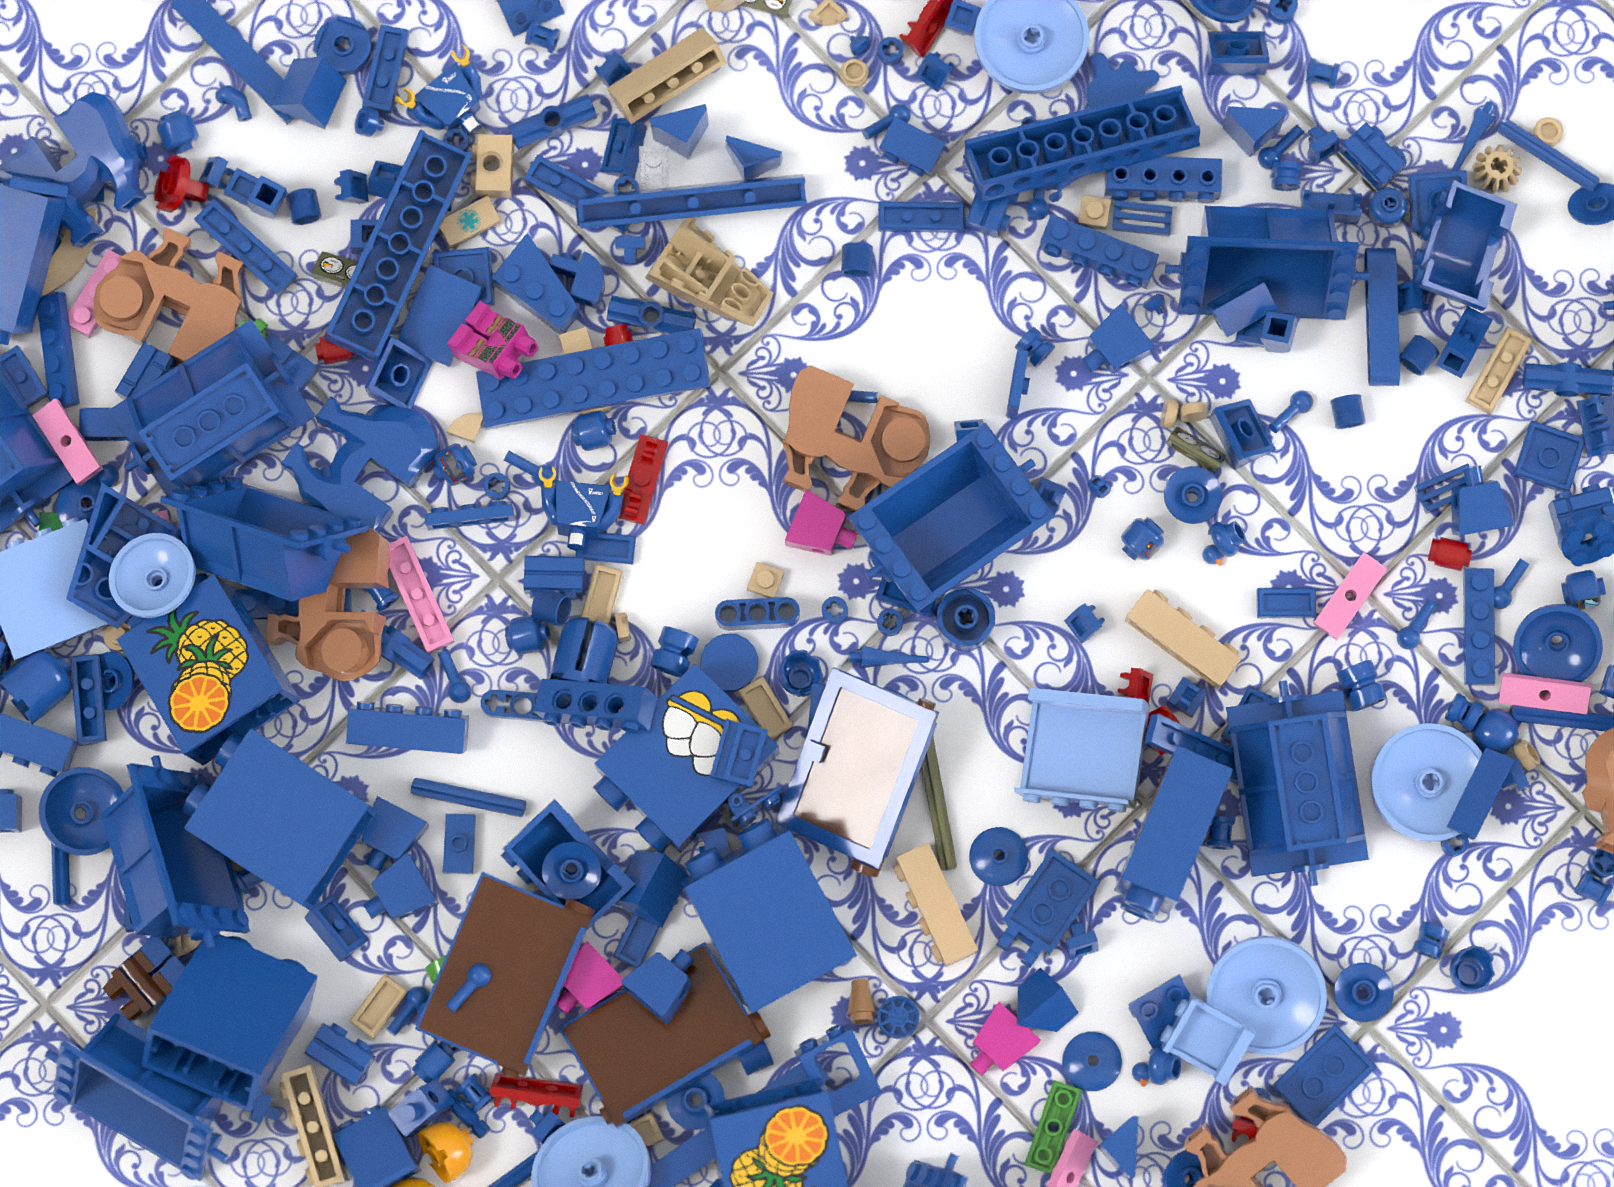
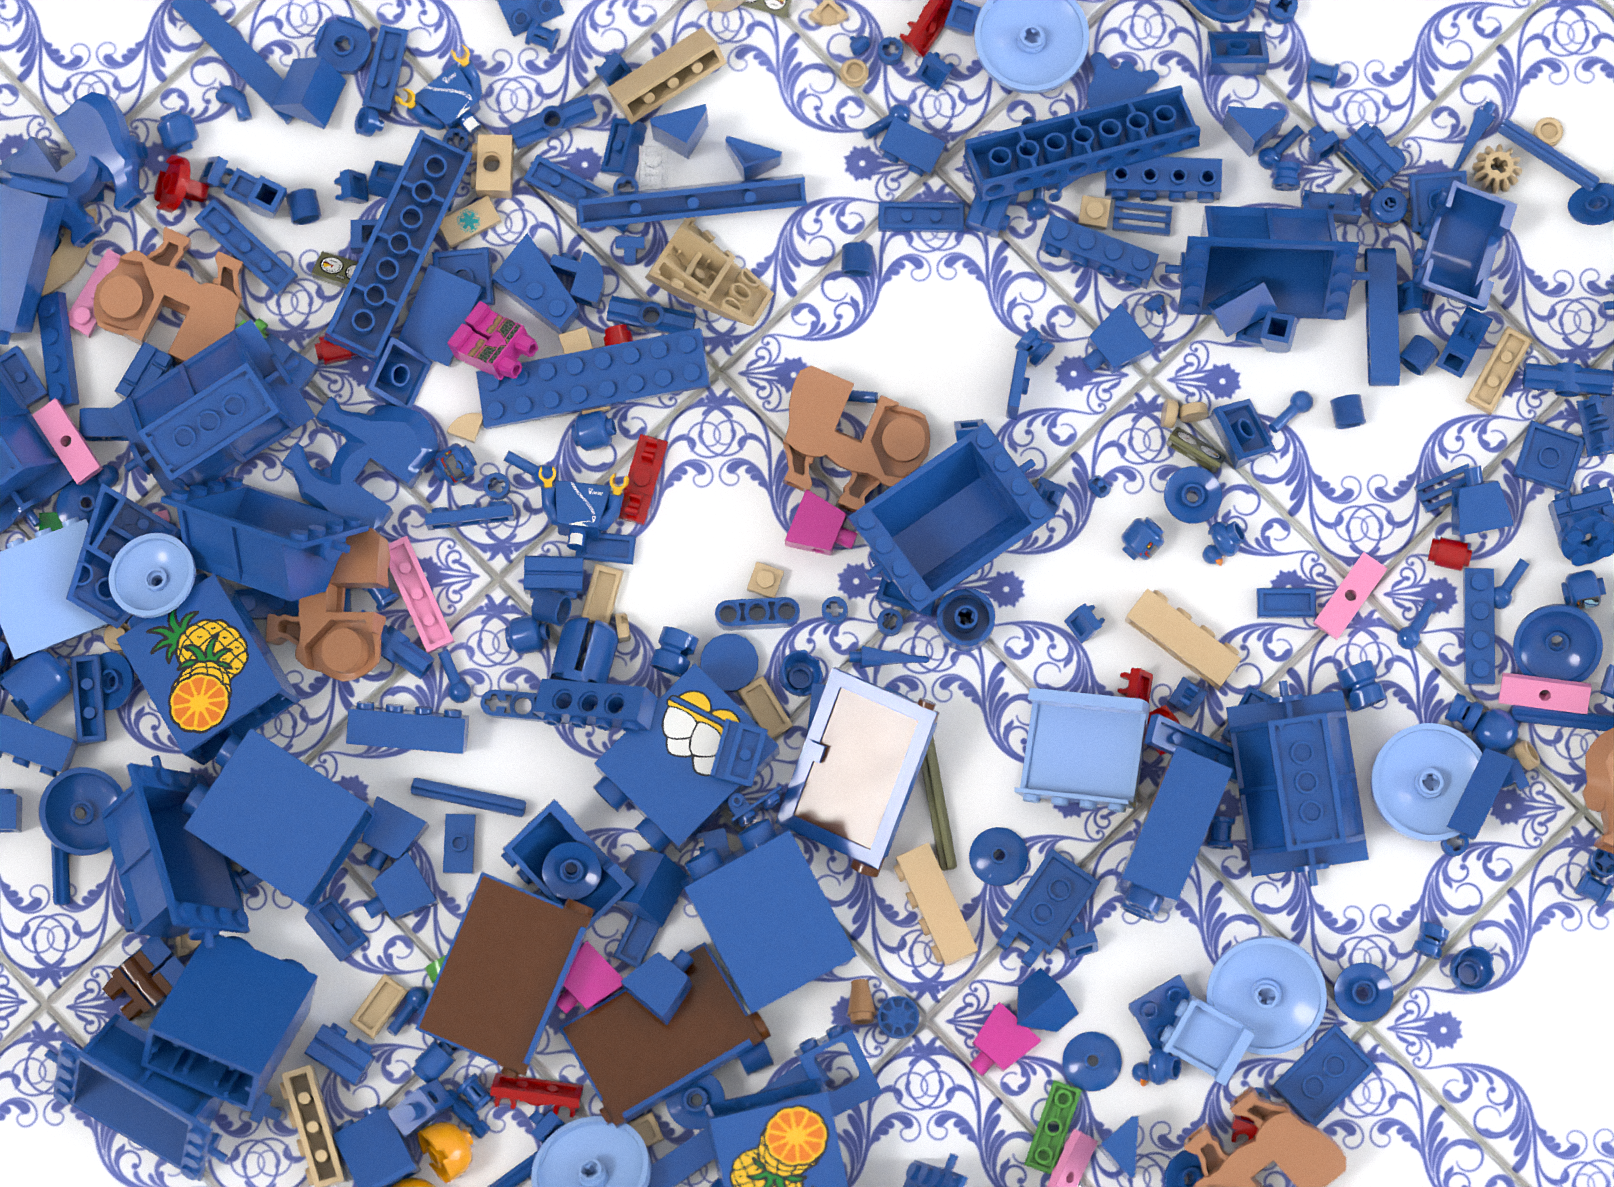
blue bar [445,963,491,1013] -> none

